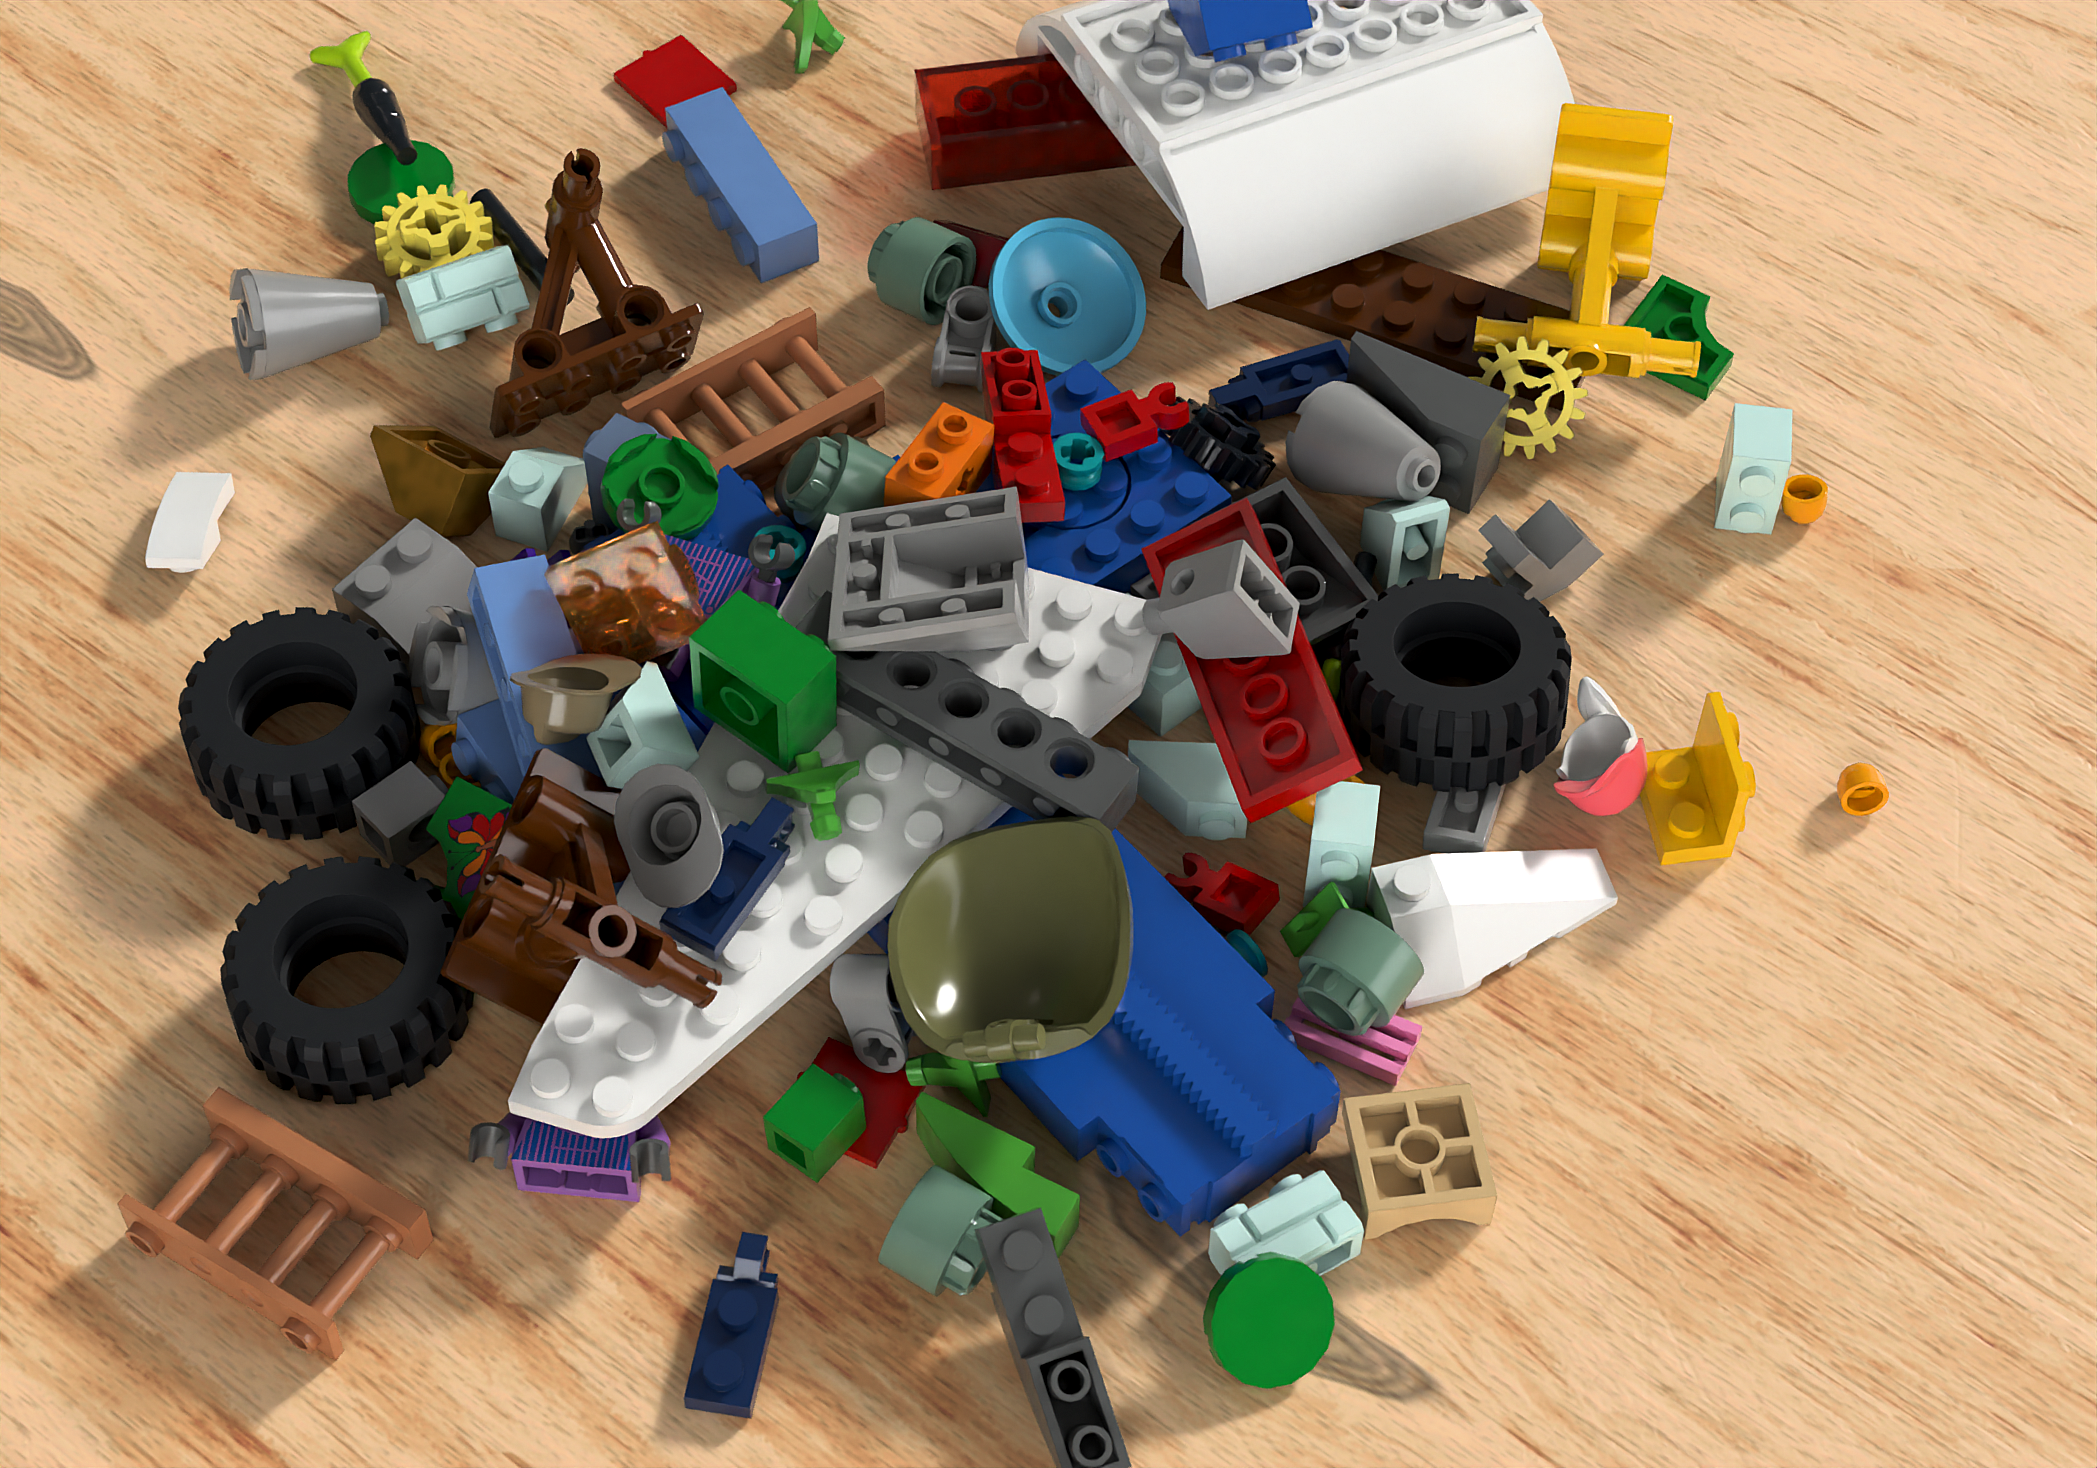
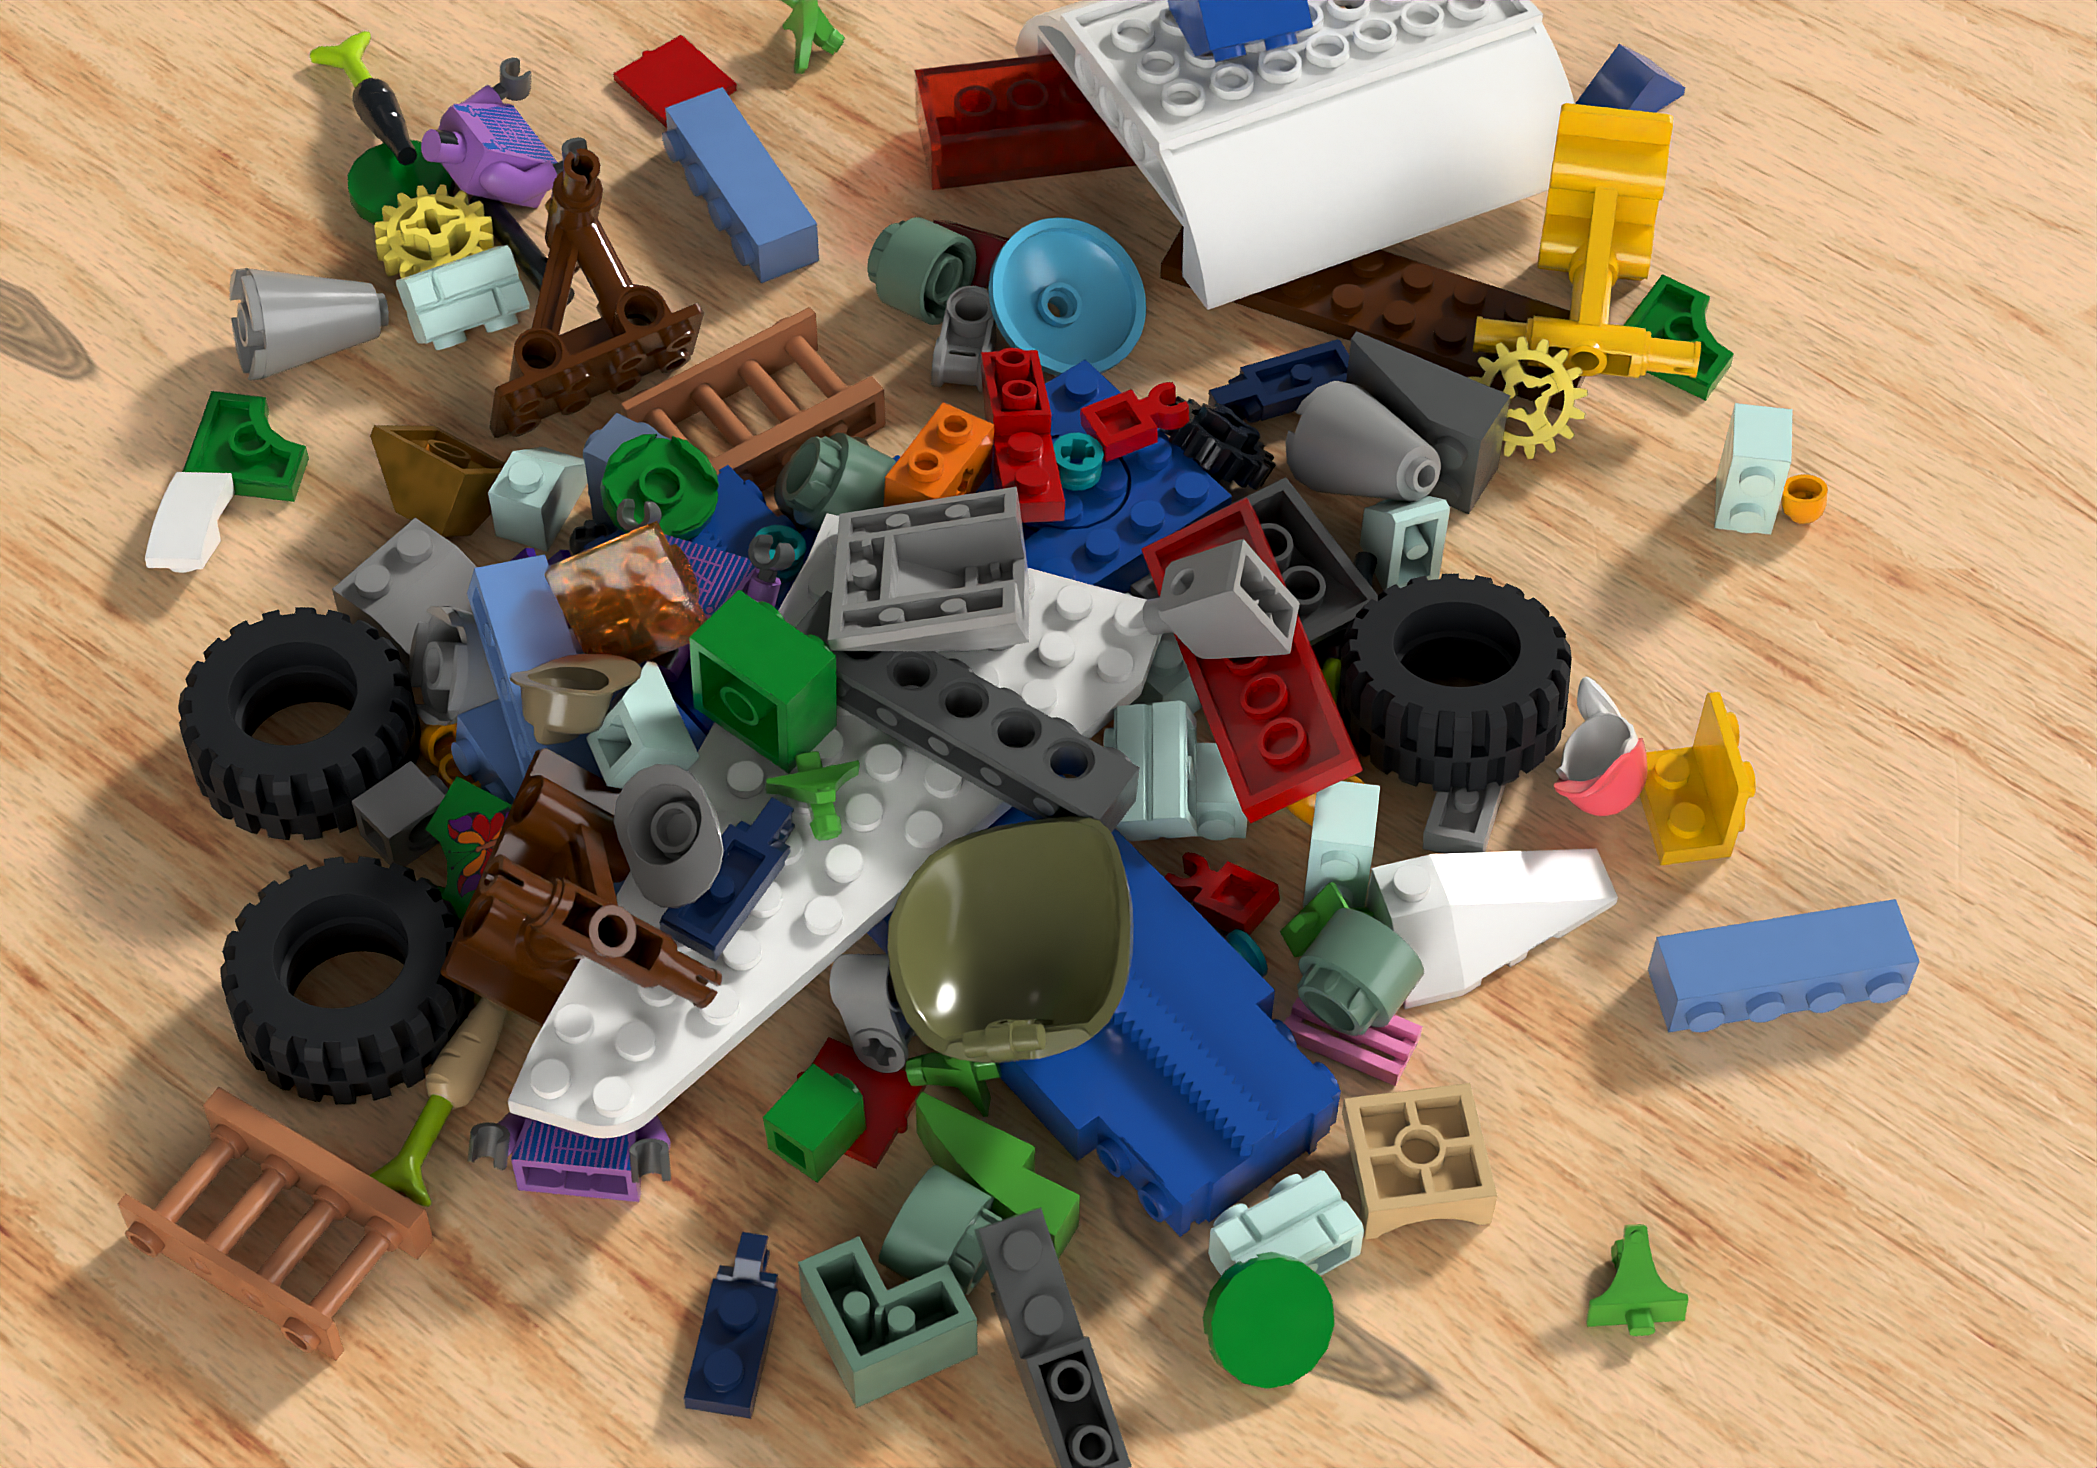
light grey brick [1478,499,1603,602] -> none
light orange hinge [1837,762,1889,816] -> none
none -> green tile [182,391,309,502]
none -> piece [369,997,508,1207]
none -> medium lavender torso [421,58,587,208]
none -> sand green brick [798,1236,977,1408]
none -> light aqua brick [1104,701,1197,841]
none -> blue slope [1575,44,1685,113]
none -> bright green piece [1586,1224,1688,1336]
none -> medium blue brick [1648,899,1920,1033]

